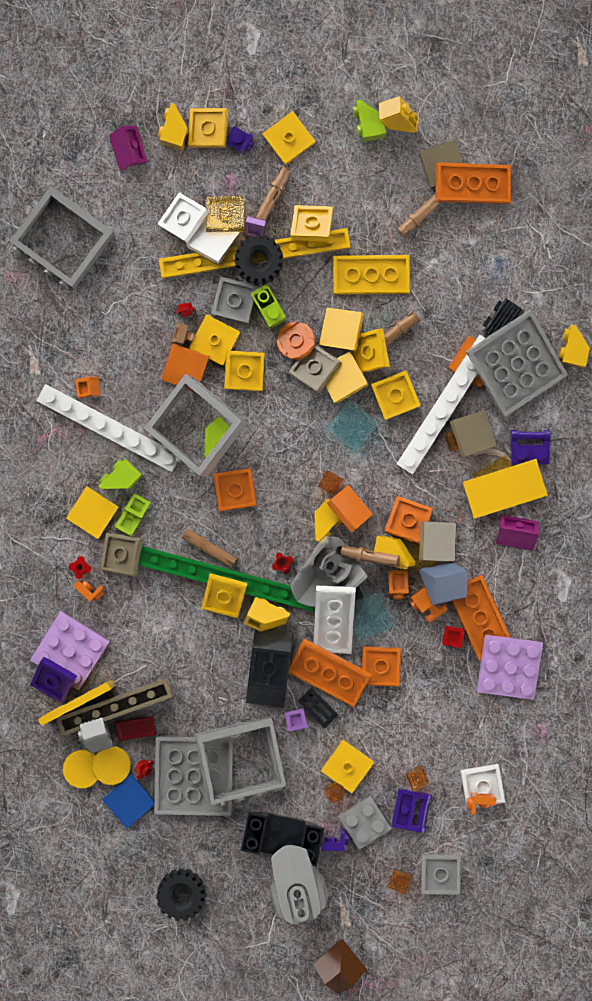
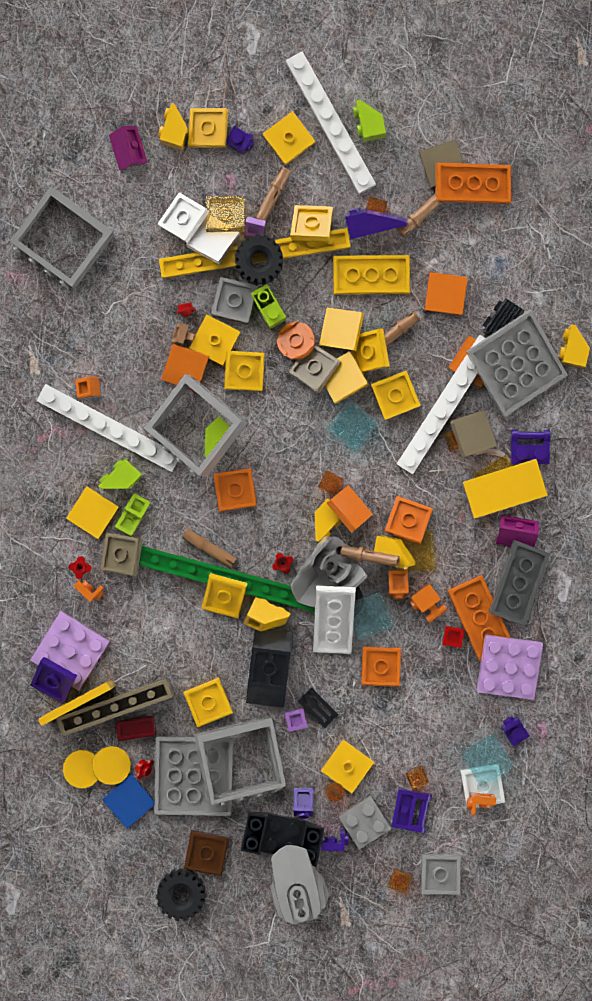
light grey brick [78,717,113,754] -> none
orange tile [288,639,372,707] -> none
reddish brown slope [313,939,367,994] -> none
yellow slope [379,96,419,133] -> none
tile [419,521,456,561] -> none
sand blue slope [419,562,468,605] -> none
none -> yellow tile [183,677,233,728]
none -> reddish brown tile [184,830,229,876]
none -> white plate [286,51,376,194]
none -> bracket [294,788,313,819]
none -> dark purple slope [345,208,408,239]
none -> clear orange plate [366,196,388,213]
none -> orange tile [424,272,468,316]
none -> clear light blue tile [460,733,514,786]
none -> dark grey plate [488,540,550,626]
none -> dark purple bracket [500,716,530,746]

